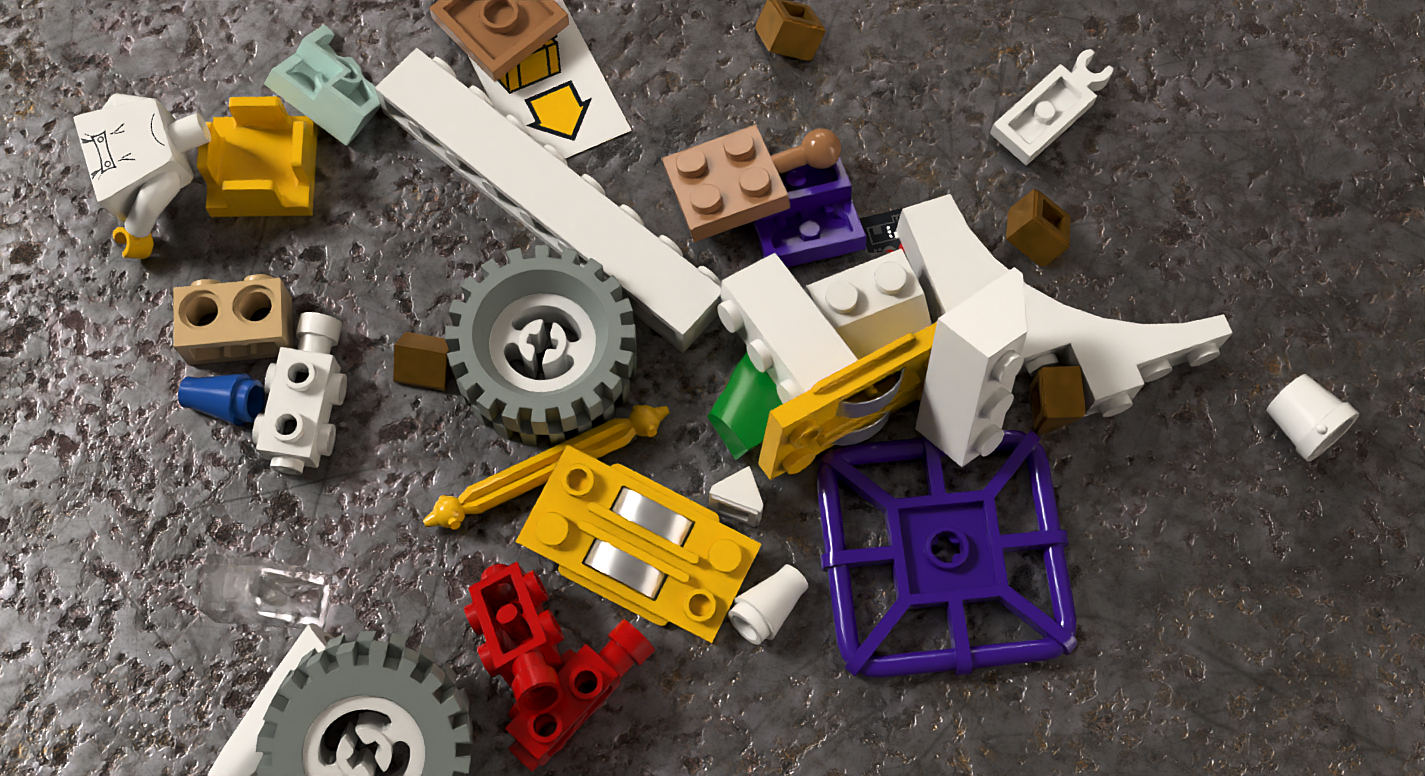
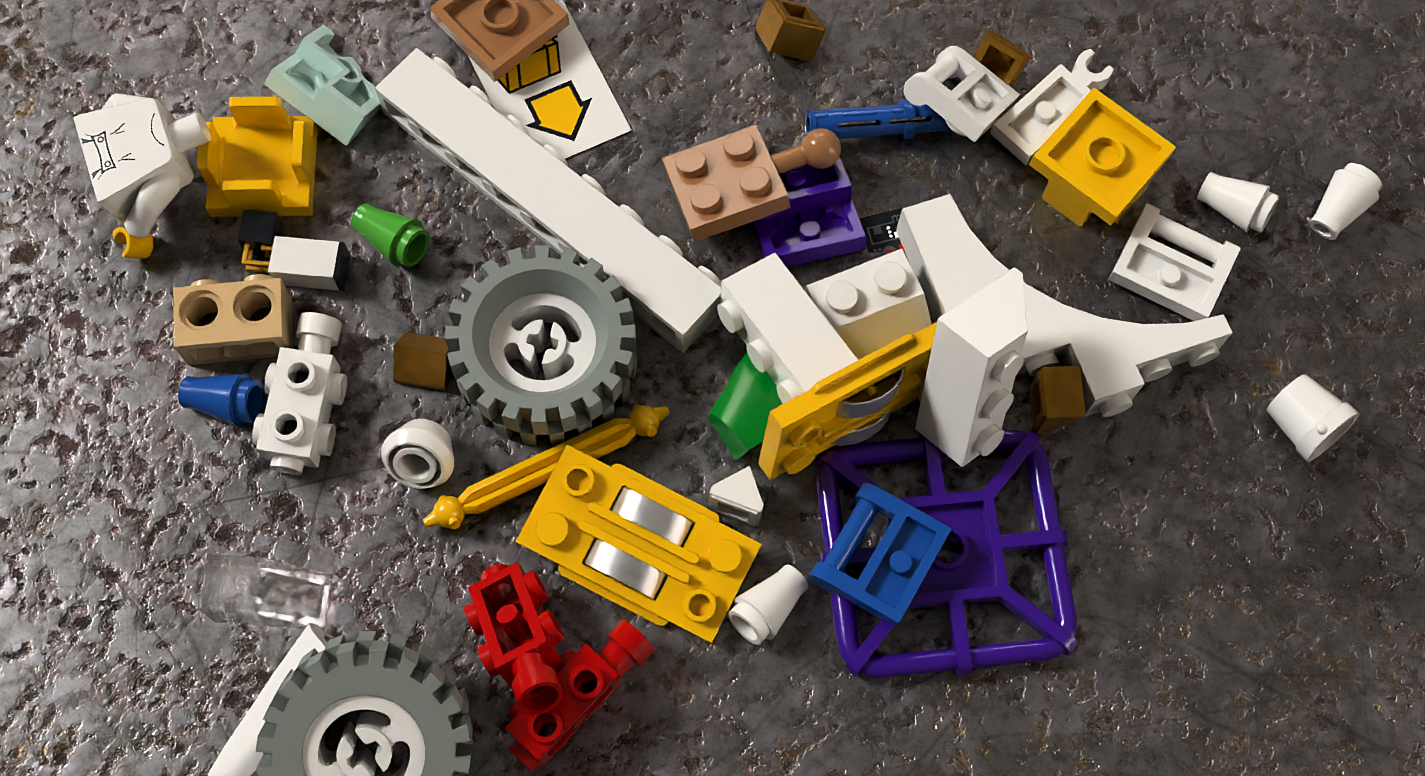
pearl gold slope [1006,188,1071,267] -> none
none -> piece [237,209,350,291]
none -> bright green cone [351,203,430,267]
none -> white cone [381,419,454,489]
none -> blue pin [805,99,954,139]
none -> blue plate [809,483,952,627]
none -> white plate [904,46,1020,143]
none -> pearl gold slope [973,29,1031,88]
none -> yellow panel [1029,87,1176,226]
none -> white plate [1108,203,1241,321]
none -> white cone [1197,172,1280,233]
none -> white cone [1309,163,1382,240]

